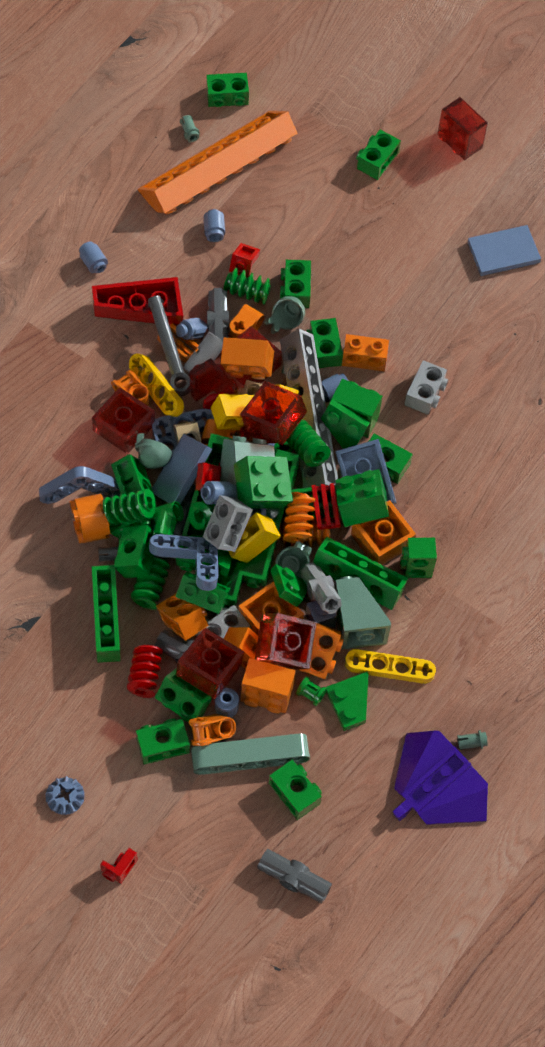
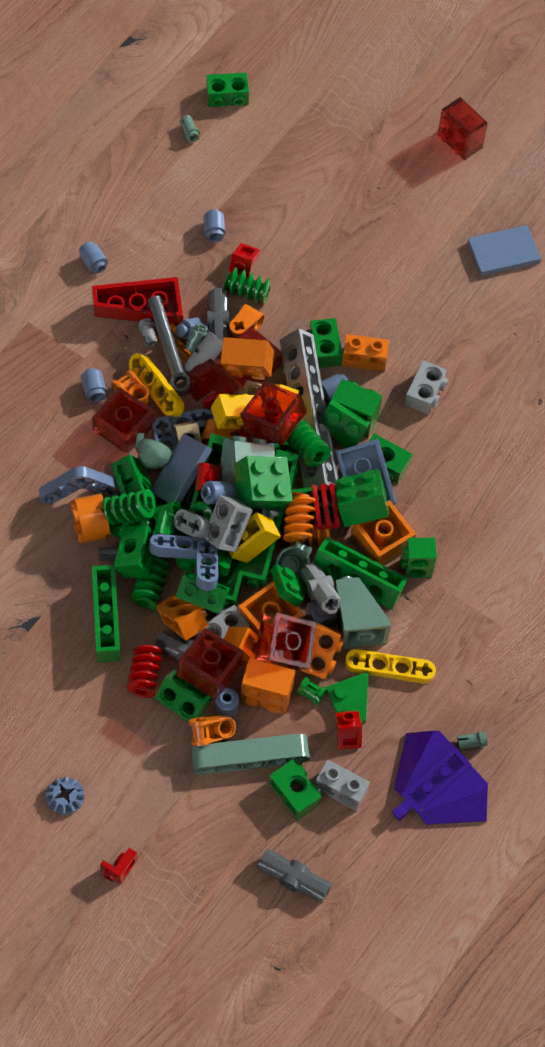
green brick [136,719,190,765] -> none
orange slope [138,111,298,215] -> none
sand green piece [264,296,306,334] -> none
green brick [280,259,311,308] -> none
green brick [356,129,401,180] -> none
none -> sand blue brick [81,368,107,402]
none -> light grey pin [138,318,158,348]
none -> light grey beam [174,509,210,539]
none -> sand green pin [184,323,208,352]
none -> light grey brick [316,759,370,811]
none -> red bracket [335,711,362,750]

